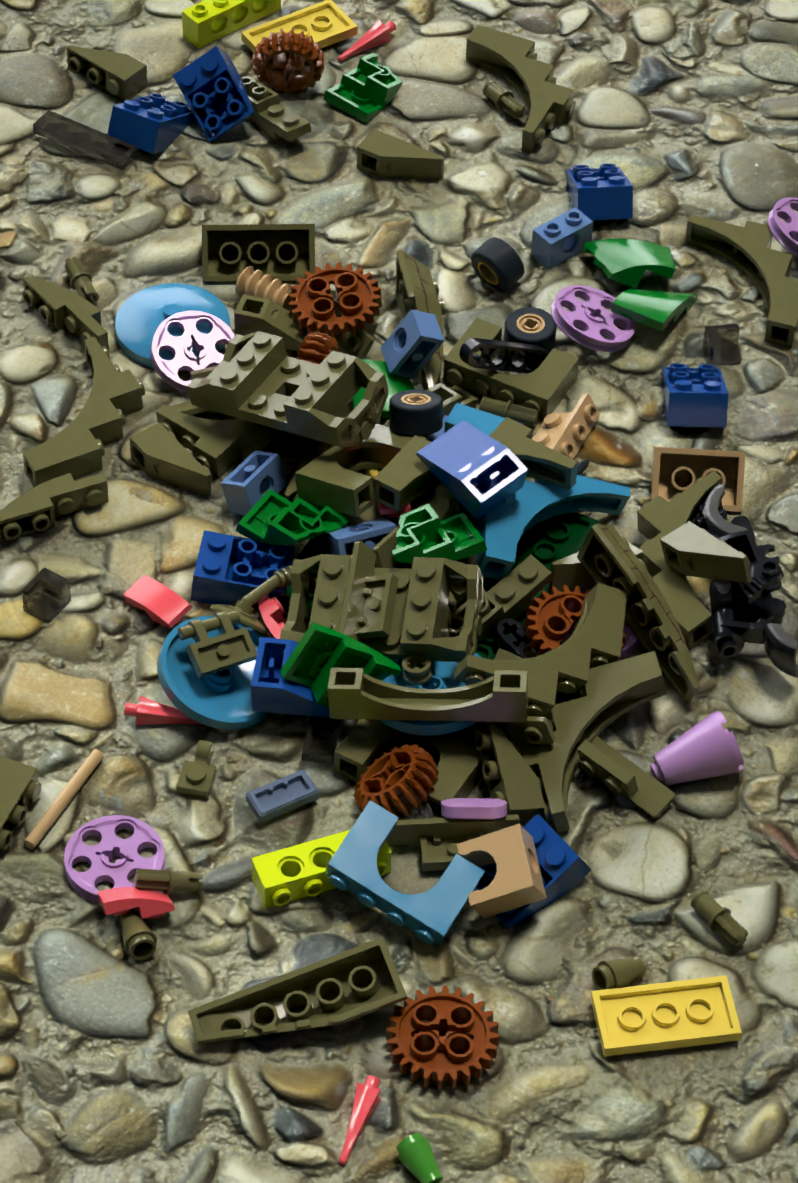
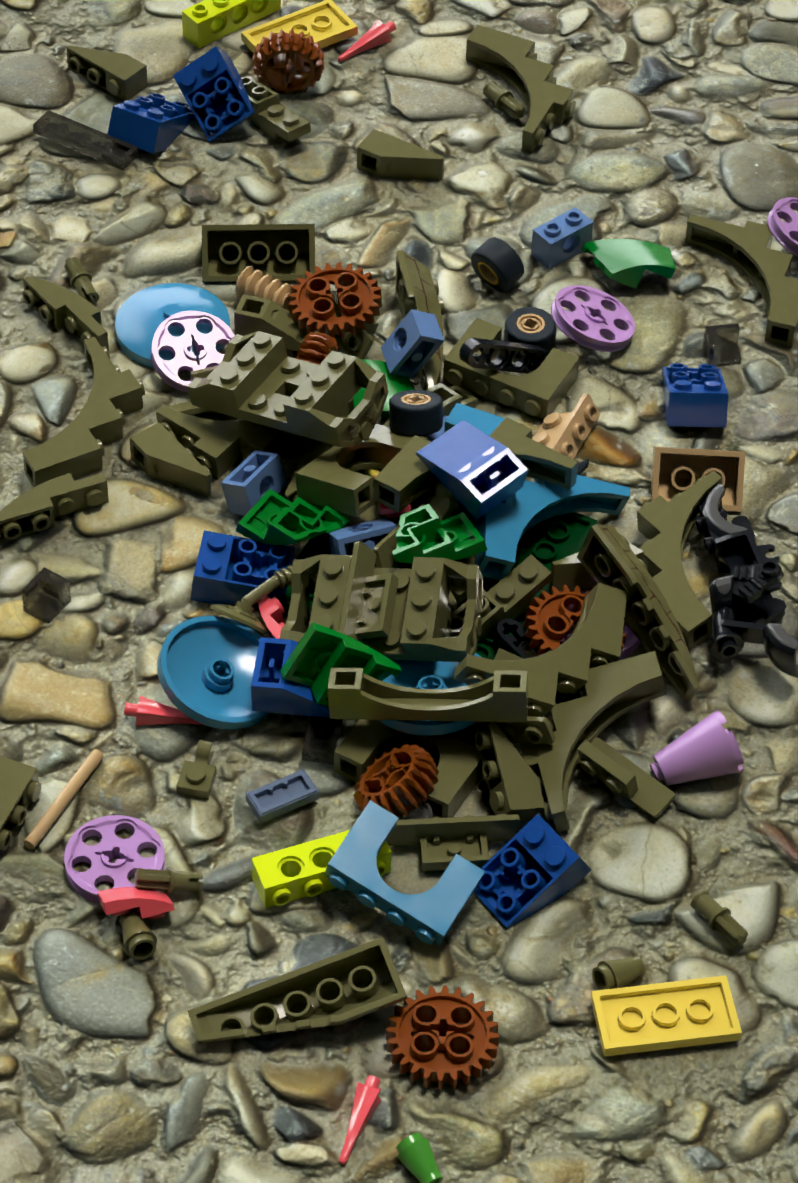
coral slope [123,575,192,628] -> none
olive plate [178,610,257,678] -> none
green slope [323,53,402,123] -> none
olive bush [402,654,432,685] -> none
lavender tile [441,798,507,820] -> none
tan piece [457,824,547,918] -> none
olive axle [479,396,538,426] -> none
blue slope [566,164,633,220] -> none
green slope [611,289,698,332] -> none
olive slope [660,521,752,583] -> none

